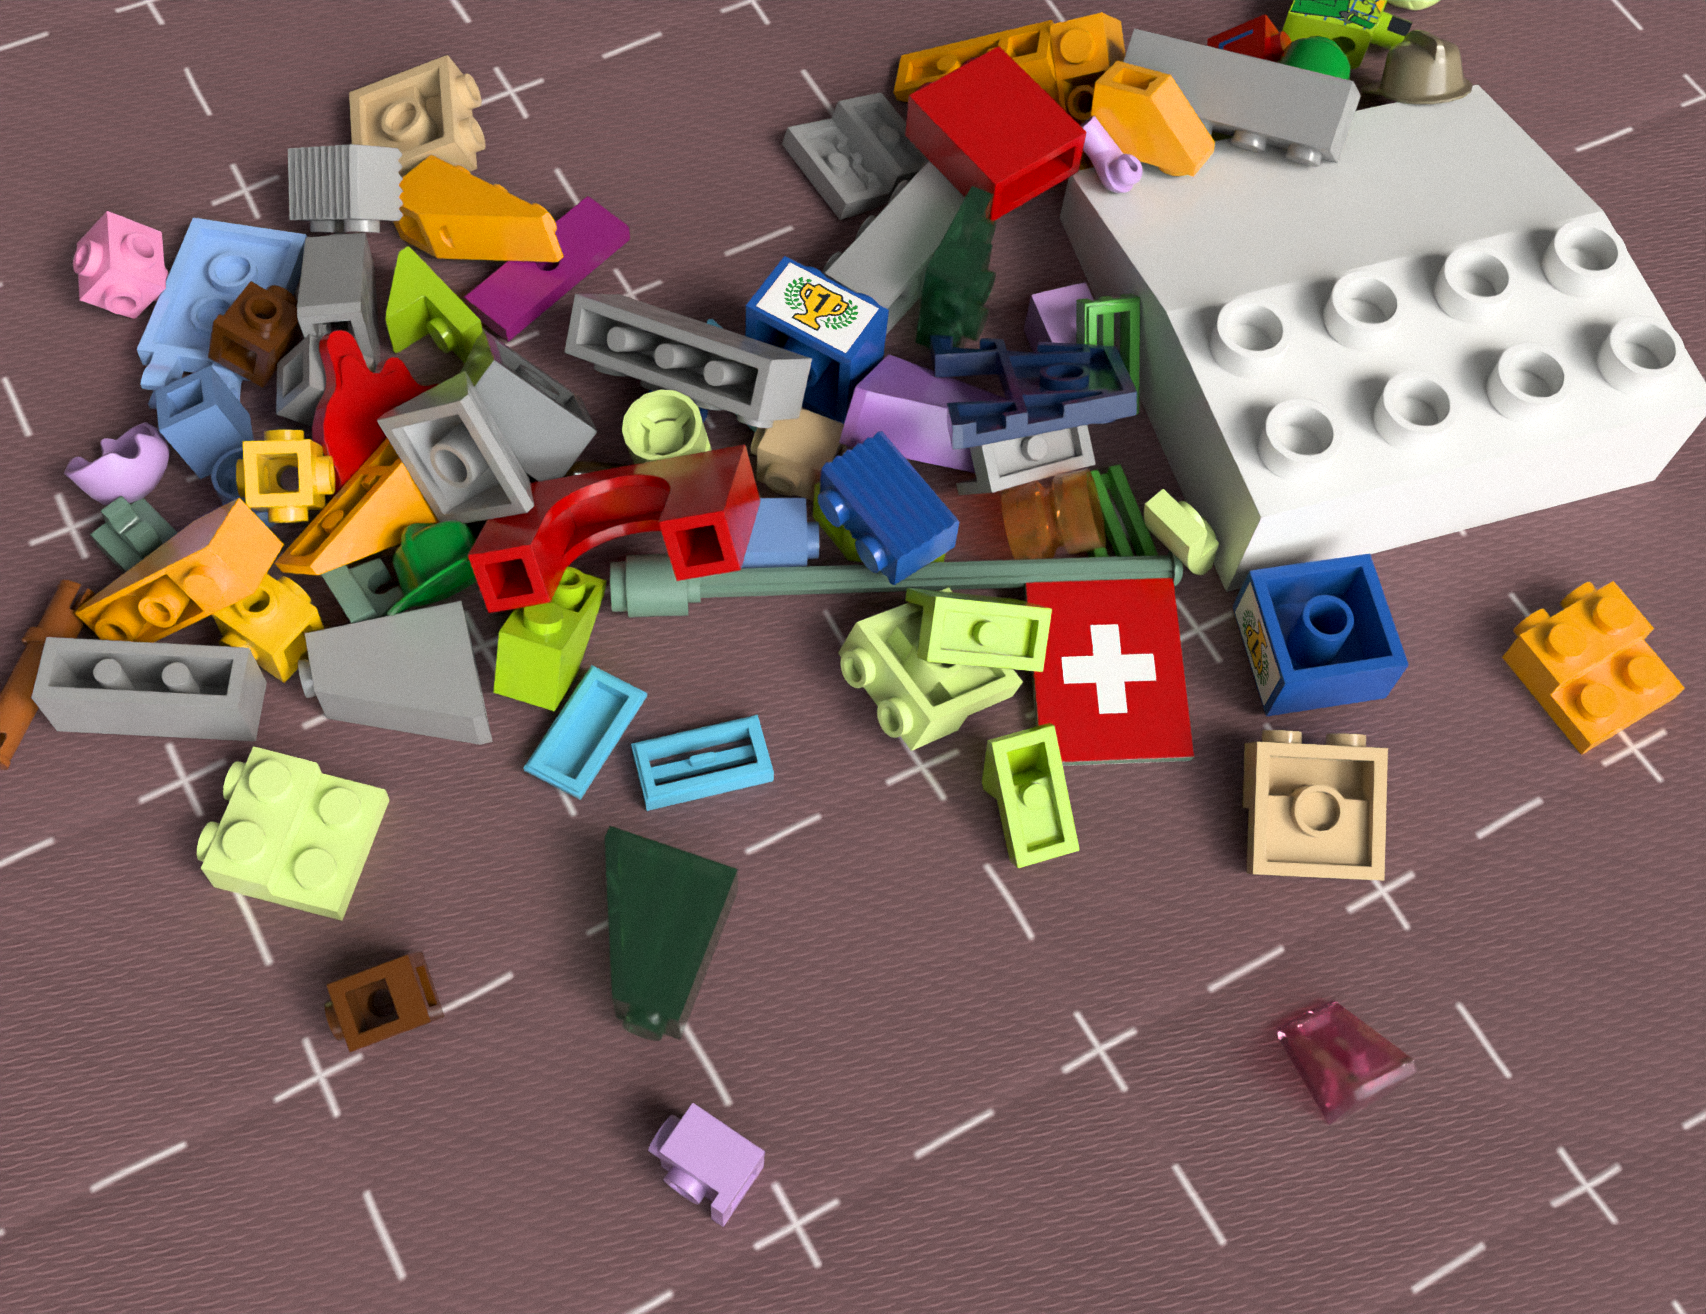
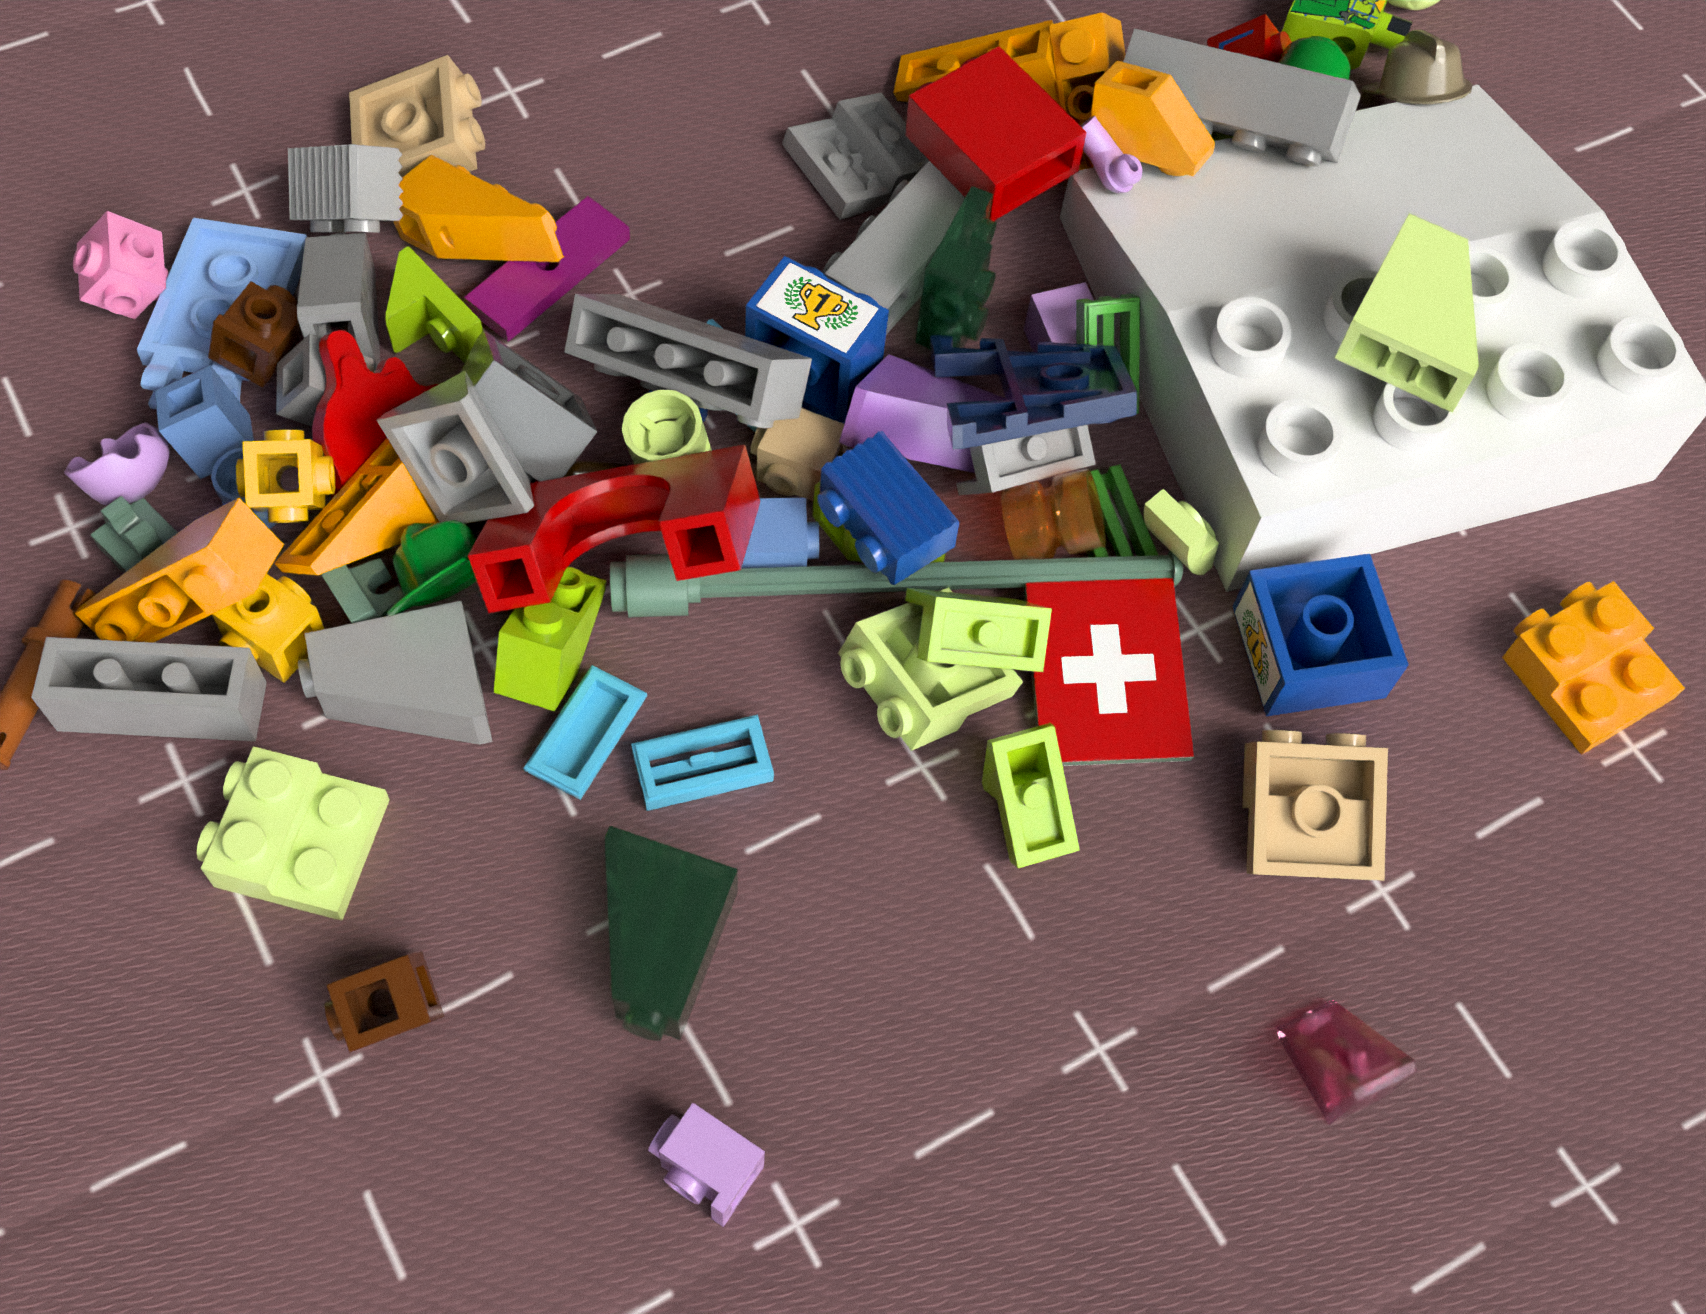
none -> yellowish green slope [1335,213,1479,413]

